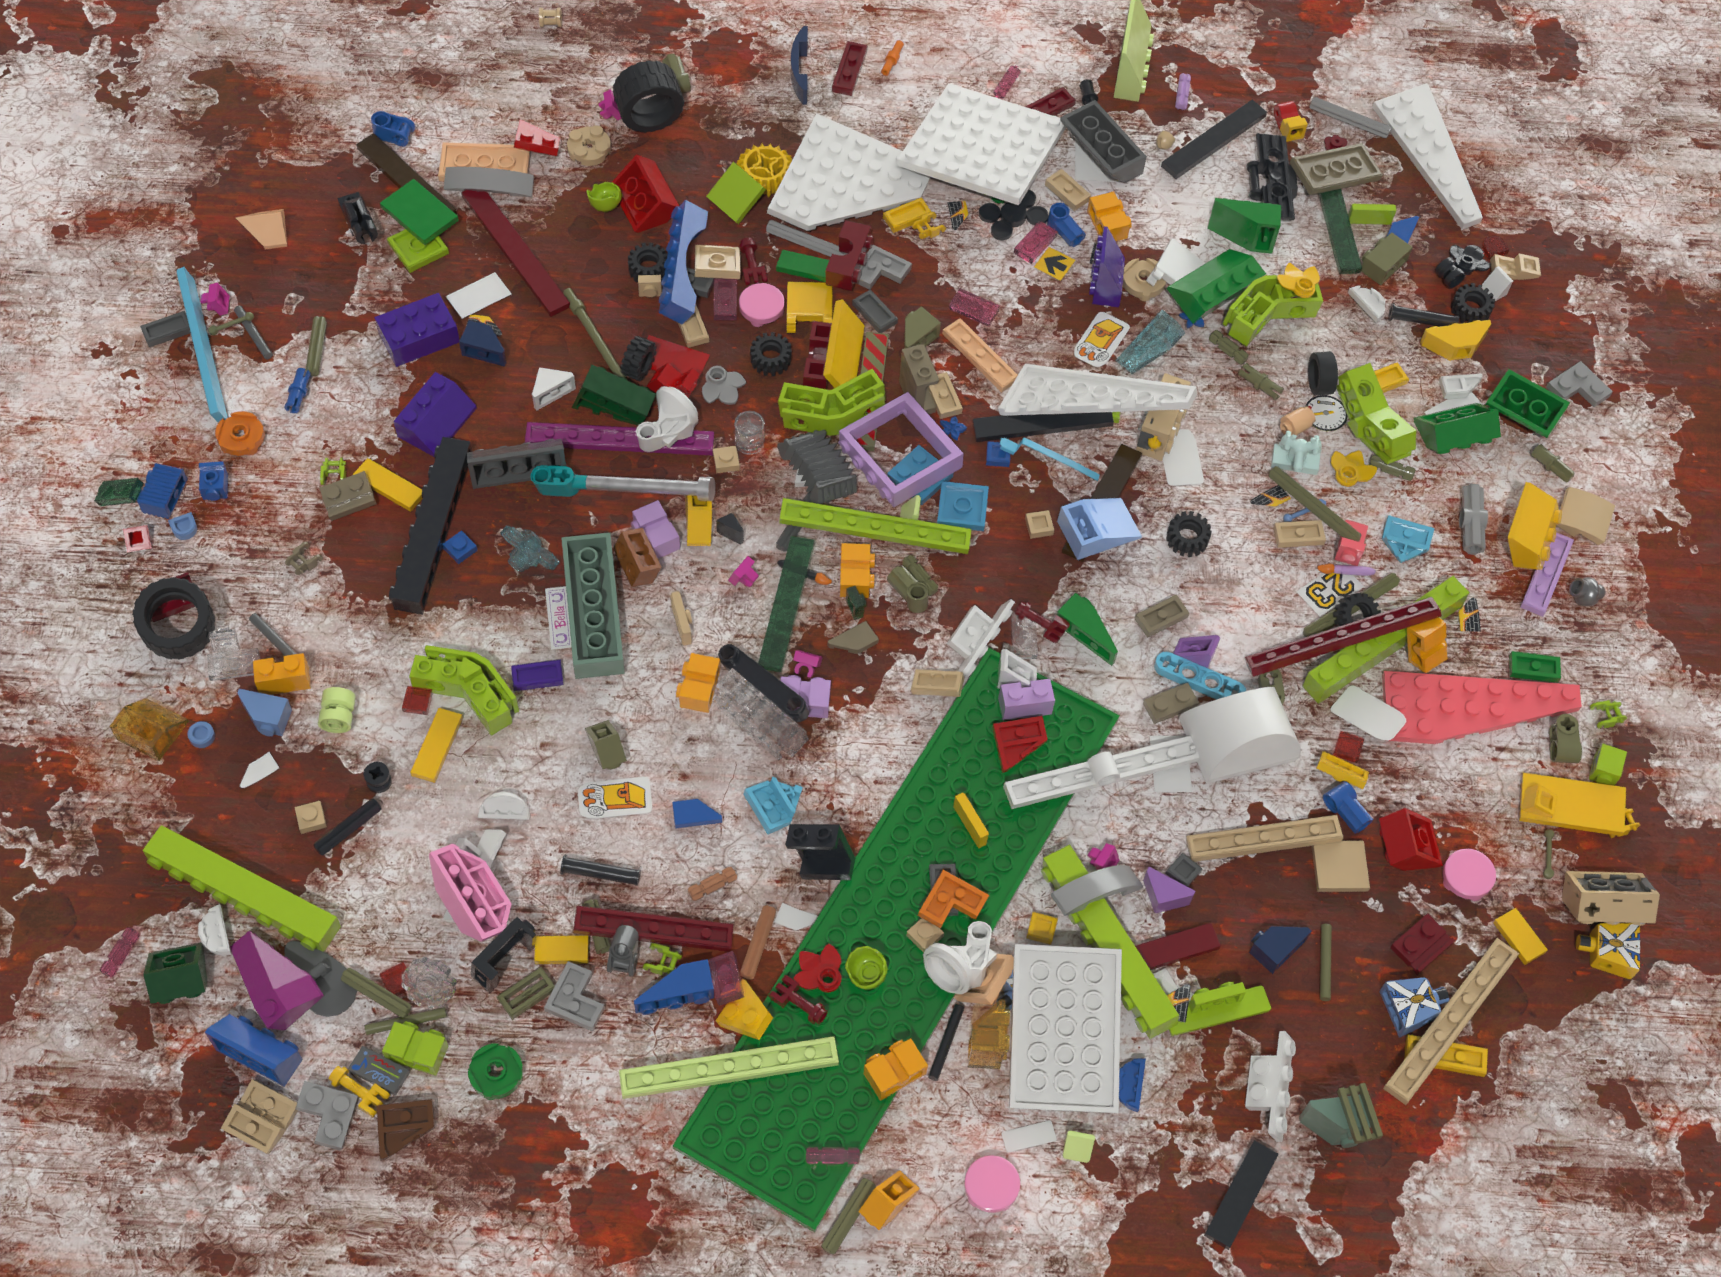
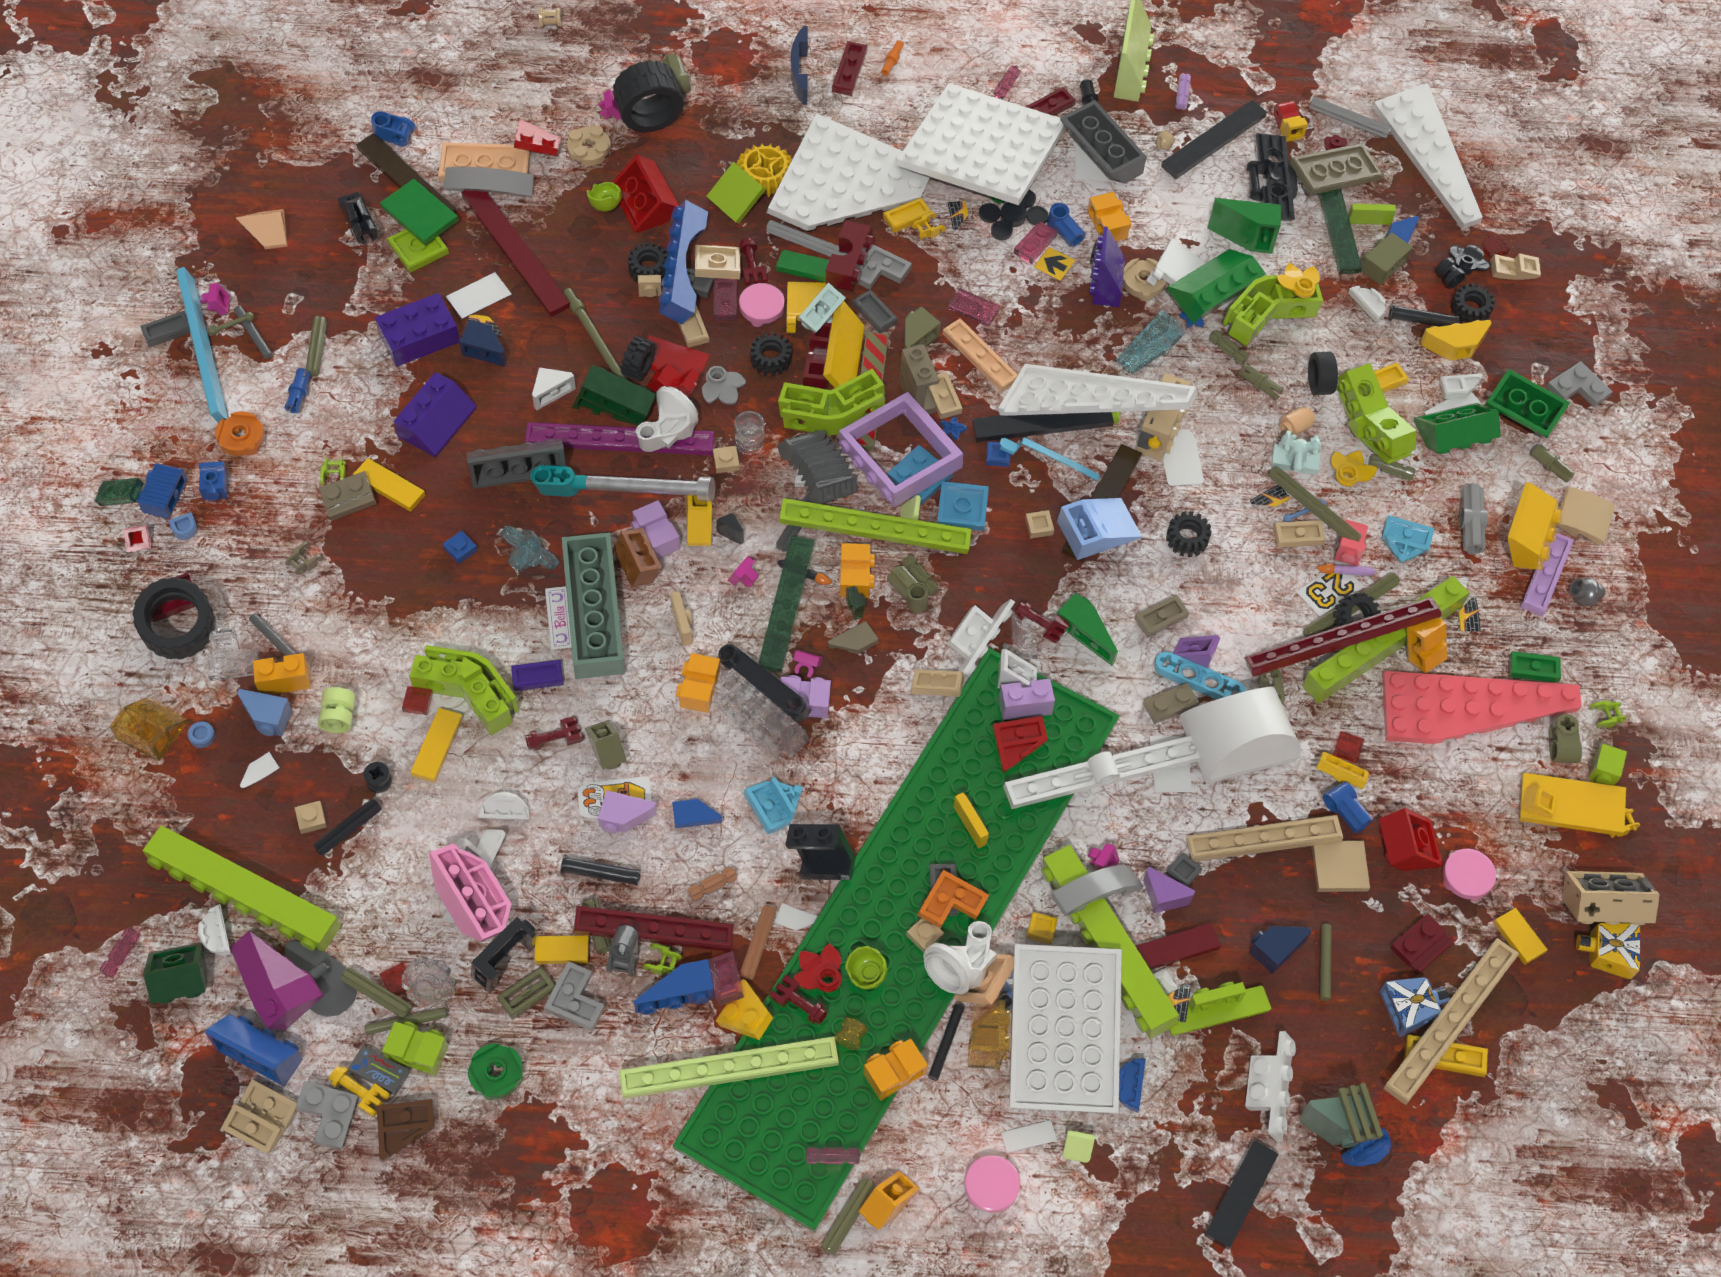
black brick [389,437,472,615] -> none
tan plate [1045,169,1091,211] -> none
sticker [1074,312,1130,367] -> none
white sticker [1306,395,1348,431] -> none
white sticker [1331,685,1406,741] -> none
white slope [1482,266,1513,301] -> none
olive hinge [1543,829,1555,879] -> none
none -> dark red hinge [525,716,584,751]
none -> lavender slope [598,790,657,834]
none -> light aqua piece [798,283,845,333]
none -> clear yellow wheel [835,1017,868,1050]
none -> blue plate [1341,1128,1392,1166]

